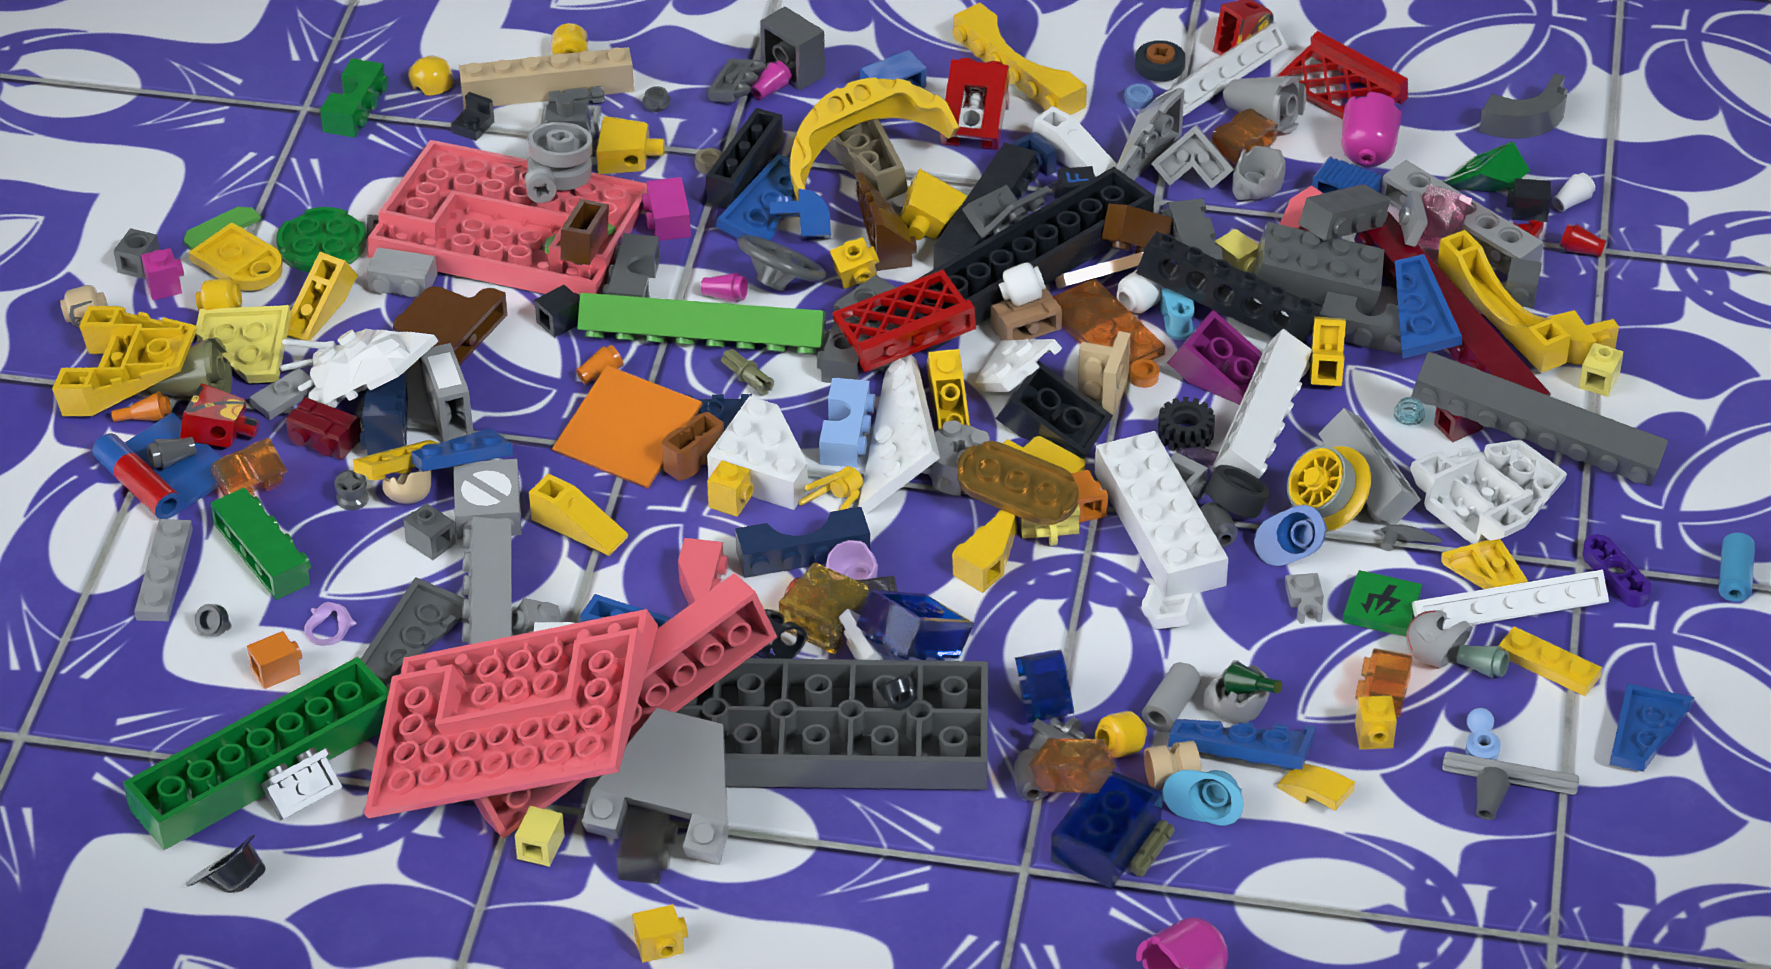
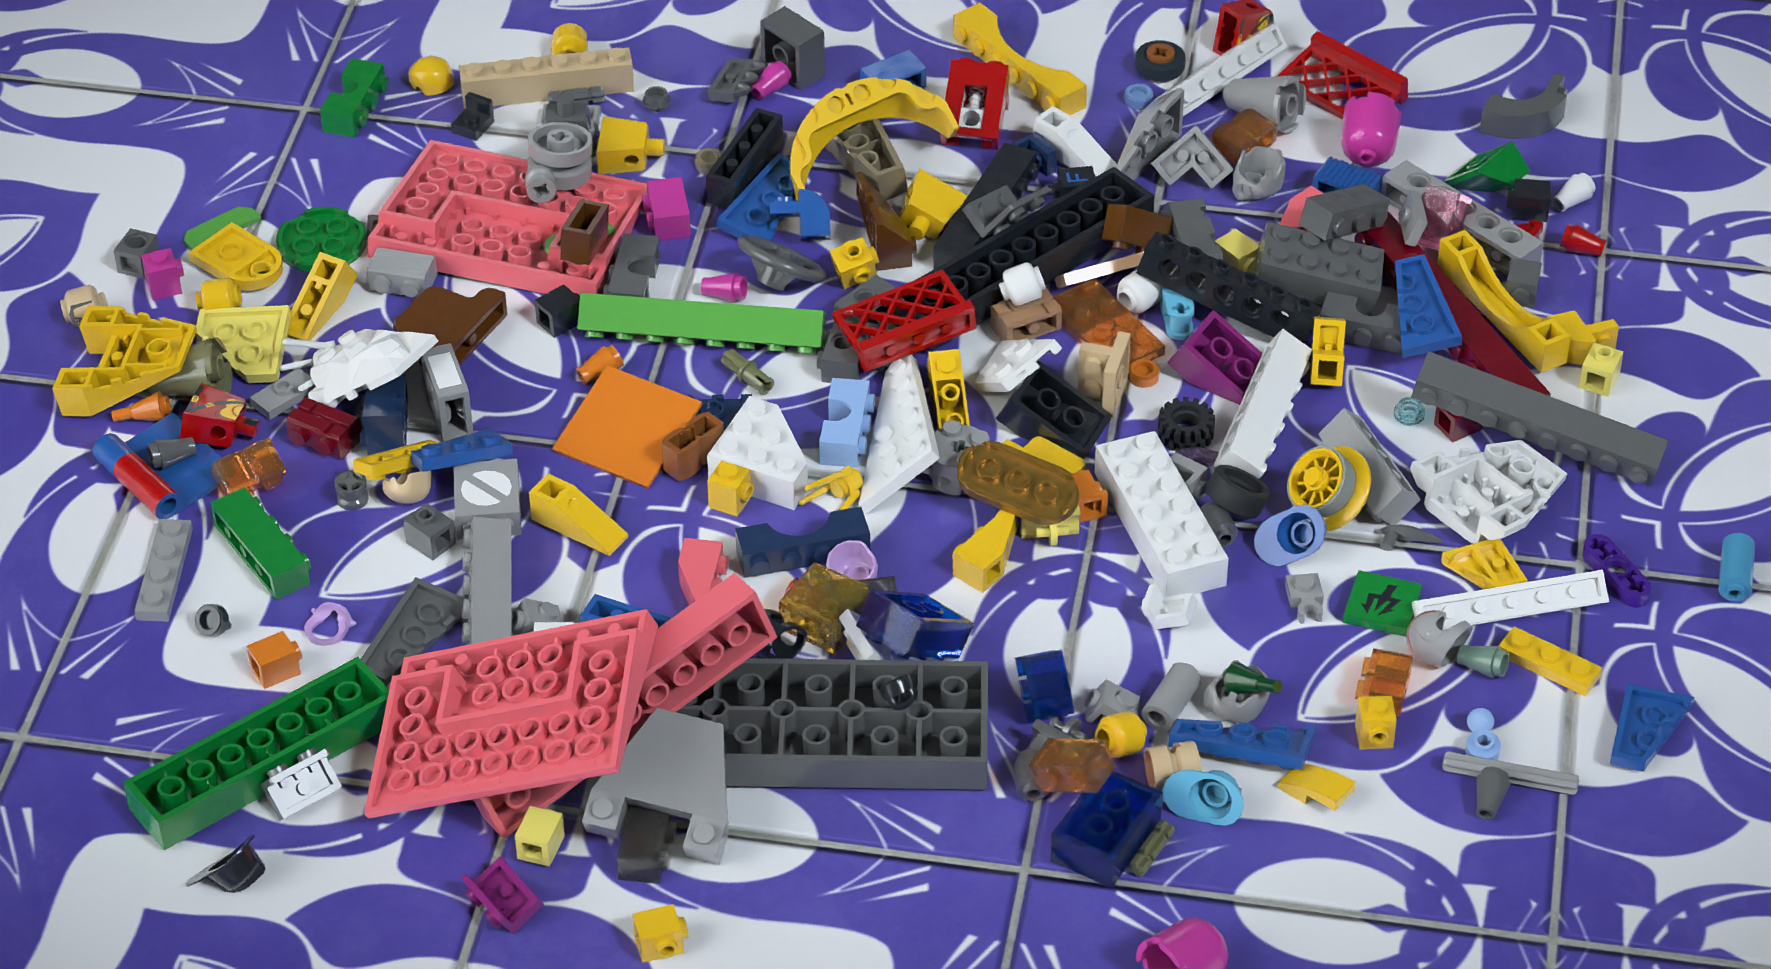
none -> magenta bracket [461,856,544,934]
none -> light grey bracket [1084,679,1140,723]

